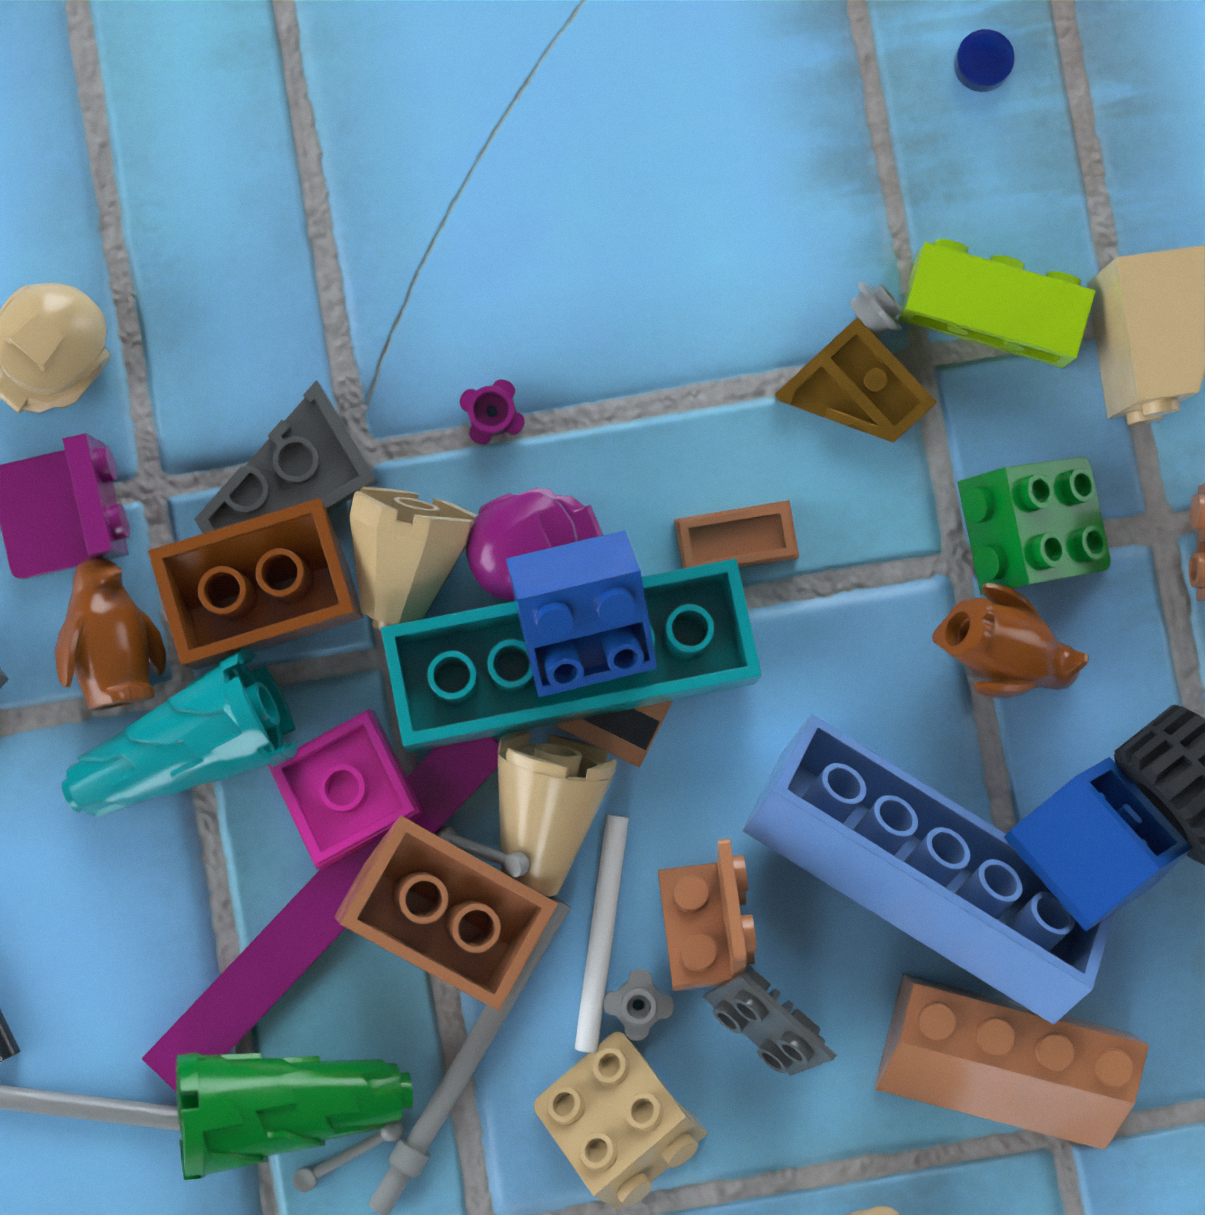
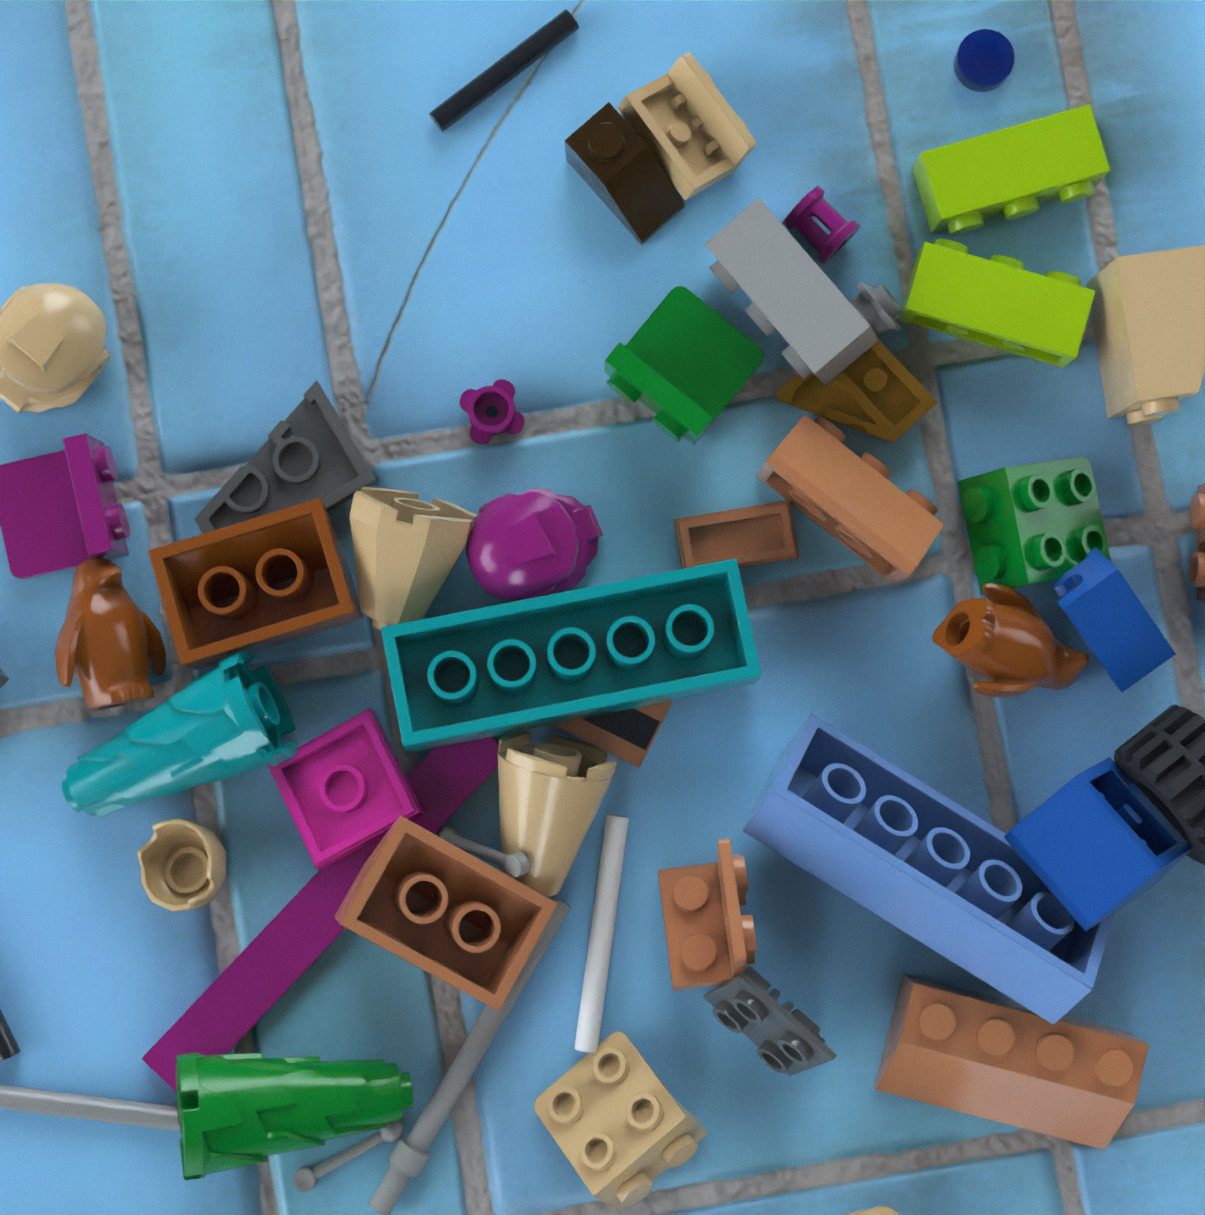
blue slope [506,530,657,697] -> none
light grey plate [603,969,674,1041] -> none
none -> tan hair [137,818,227,912]
none -> black bar [429,9,579,132]
none -> dark brown slope [565,102,685,245]
none -> green bracket [605,286,764,445]
none -> tan bracket [617,52,756,201]
none -> light grey brick [704,197,879,386]
none -> nougat slope [756,414,944,584]
none -> magenta bush [782,186,860,264]
none -> lime brick [912,104,1111,236]
none -> blue hinge [1052,547,1176,692]

